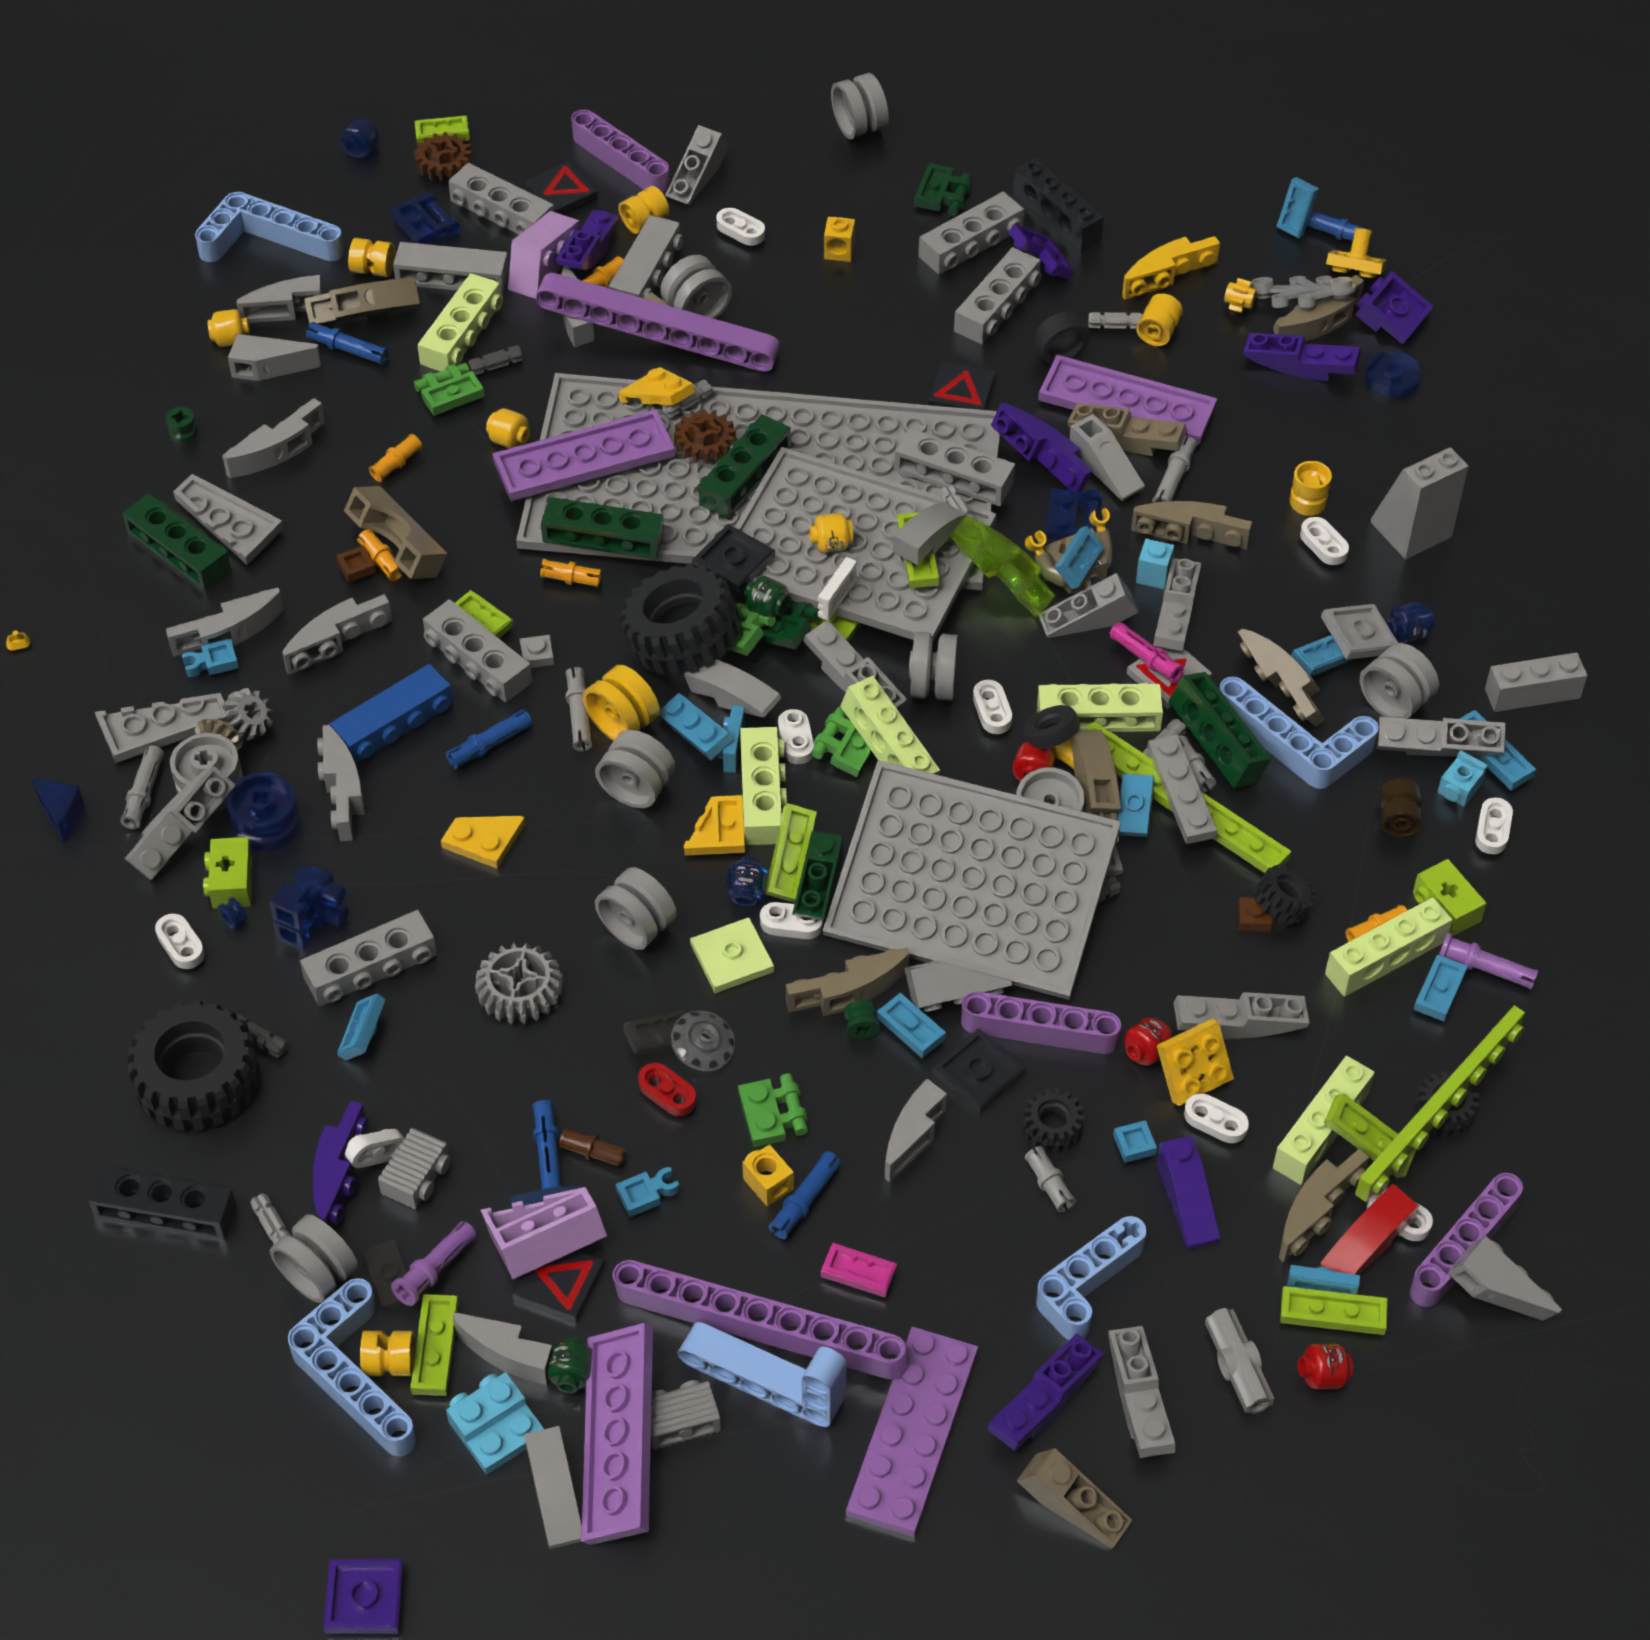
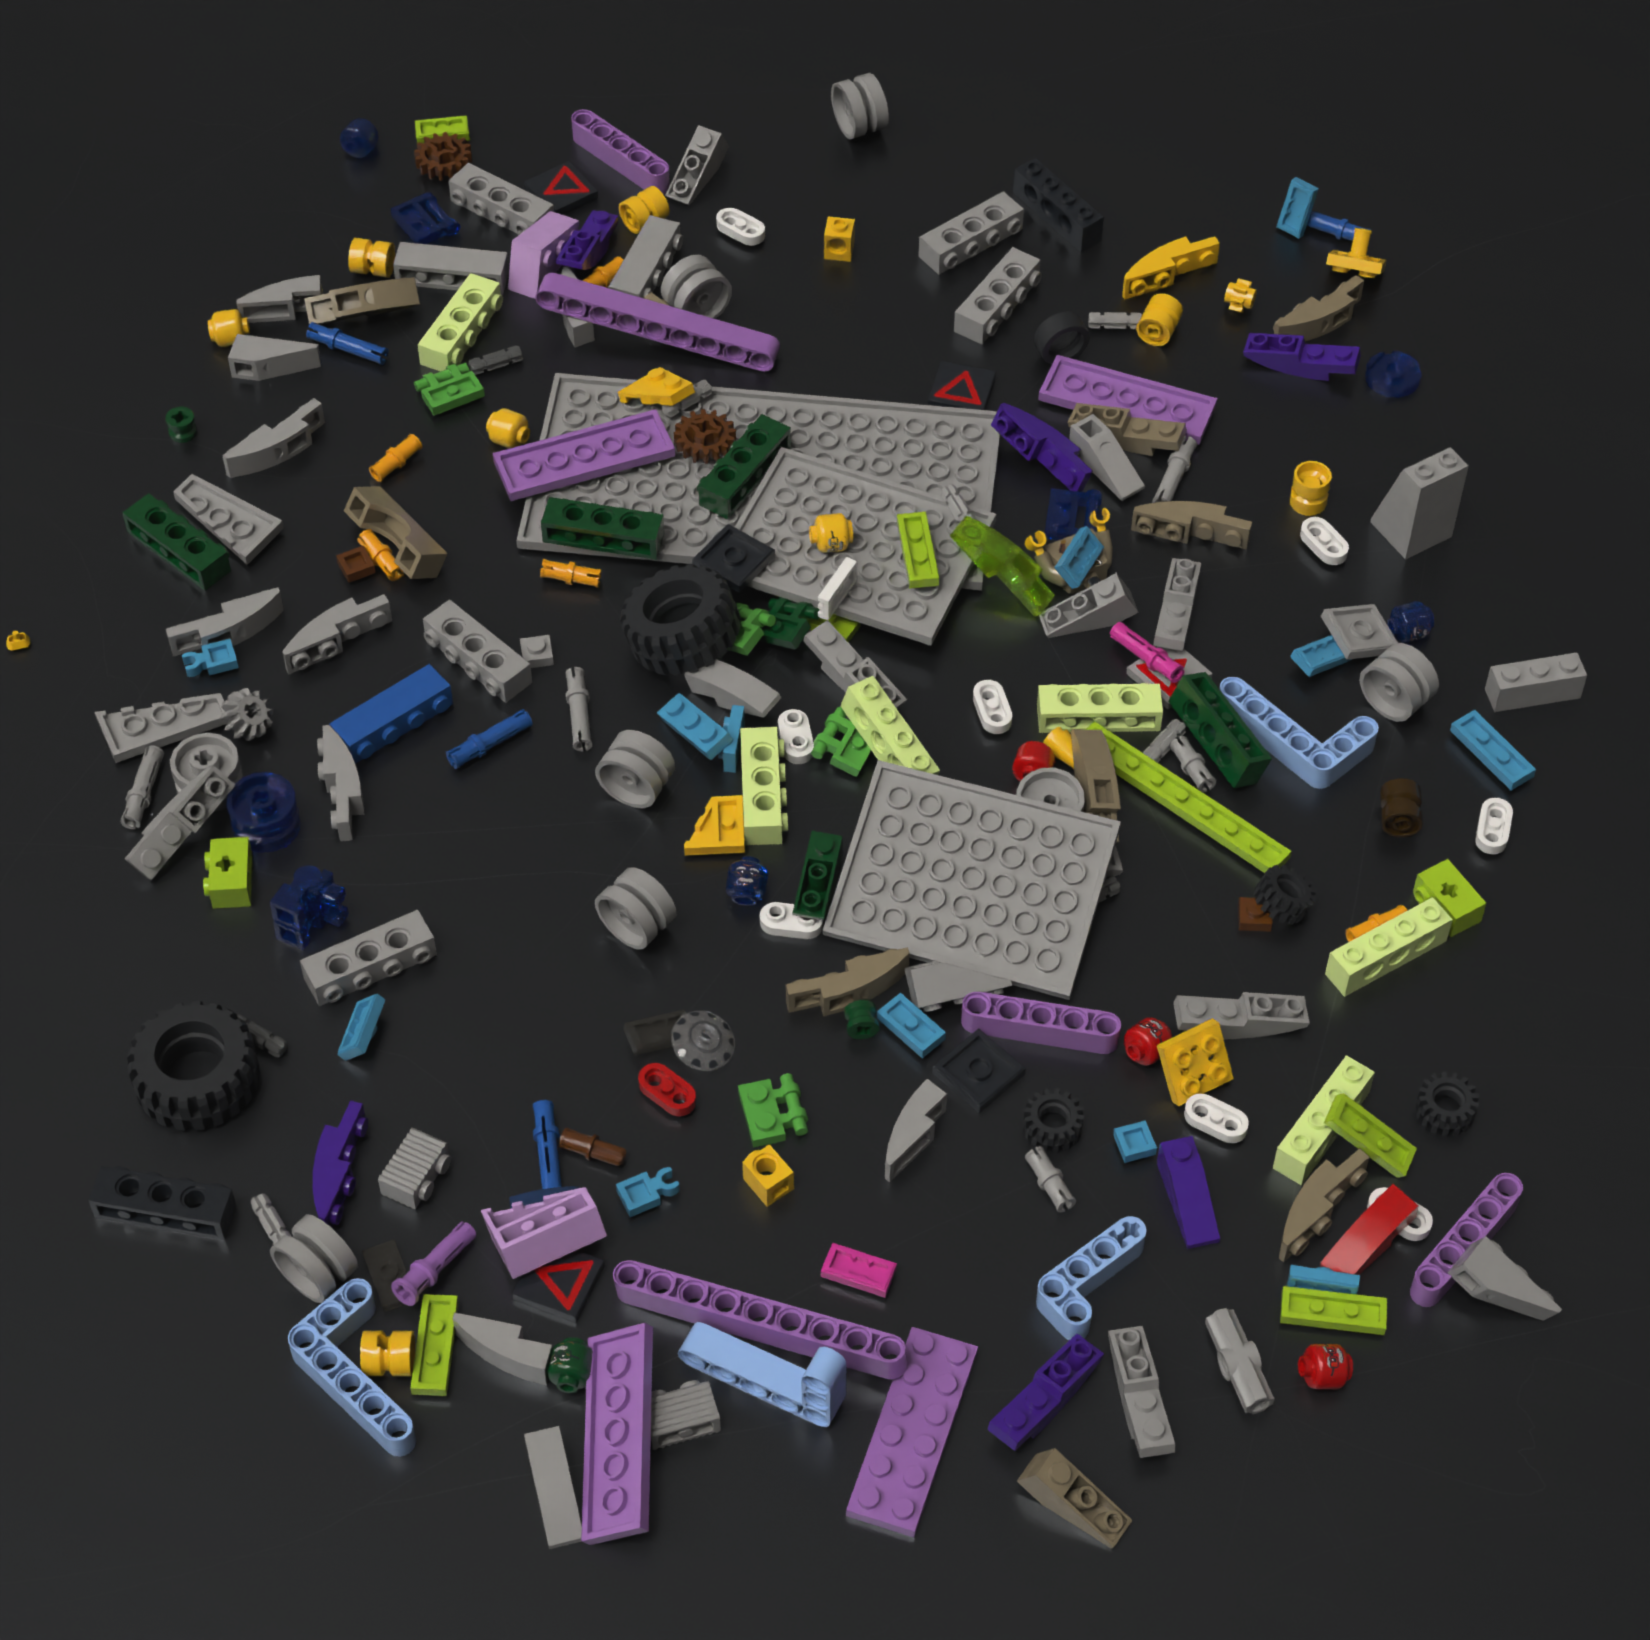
clear blue slope [32,778,84,841] -> none
white plate [155,914,204,969] -> none
dark tan gear [194,719,243,752] -> none
light blue beam [195,192,344,262] -> none
clear blue bush [217,897,248,929] -> none
dark purple plate [323,1559,404,1634] -> none
white plate [345,1129,404,1168] -> none
yellow wing [441,816,525,869] -> none
medium azure plate [446,1372,544,1475] -> none
lime plate [455,590,514,638] -> none
light grey gear [475,942,563,1025] -> none
yellow wheel [582,665,660,741] -> none
yellowish green plate [690,918,774,993] -> none
dark green head [744,576,791,618] -> none
lime plate [765,803,817,903] -> none
blue pin [769,1151,841,1239] -> none
light grey slope [893,501,967,565] -> none
light grey brick [894,428,1015,506] -> none
light grey wheel [909,632,958,701] -> none
dark green plate [914,163,972,216] -> none
dark purple plate [1008,224,1075,279] -> none
black tyre [1024,705,1080,749] -> none
dark azure plate [1117,774,1155,837] -> none
medium azure brick [1136,539,1174,589] -> none
light grey plate [1147,735,1217,844] -> none
slope [1238,629,1325,727] -> none
light grey plant [1251,276,1356,308] -> none
dark purple plate [1355,271,1434,344] -> none
lime plate [1355,1005,1525,1202] -> none
light grey slope [1377,717,1505,757] -> none
dark azure plate [1413,954,1468,1021] -> none
medium azure brick [1437,751,1488,807] -> none
medium lavender pin [1439,933,1538,990] -> none

